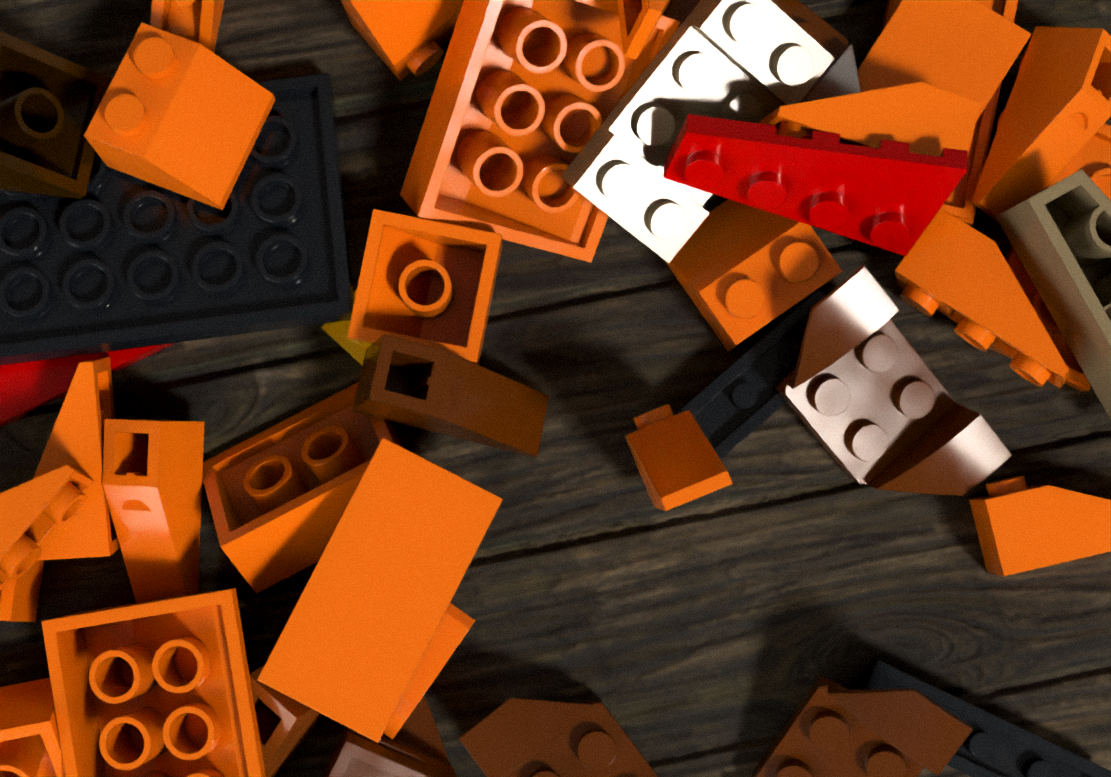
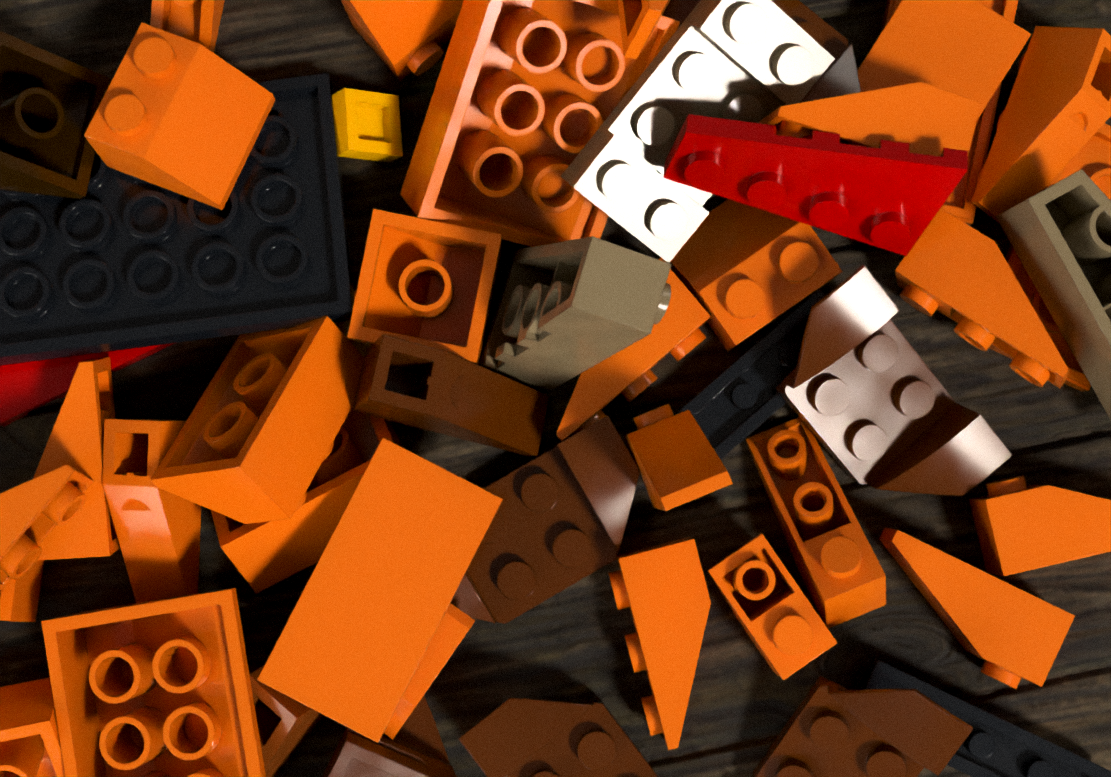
none -> orange slope [150,316,364,524]
none -> yellow plate [331,88,403,163]
none -> reddish brown piece [451,415,640,624]
none -> dark tan wedge [479,236,672,393]
none -> orange slope [556,258,711,442]
none -> orange slope [608,537,711,751]
none -> orange slope [707,533,837,681]
none -> orange slope [746,417,886,629]
none -> orange slope [879,528,1075,689]

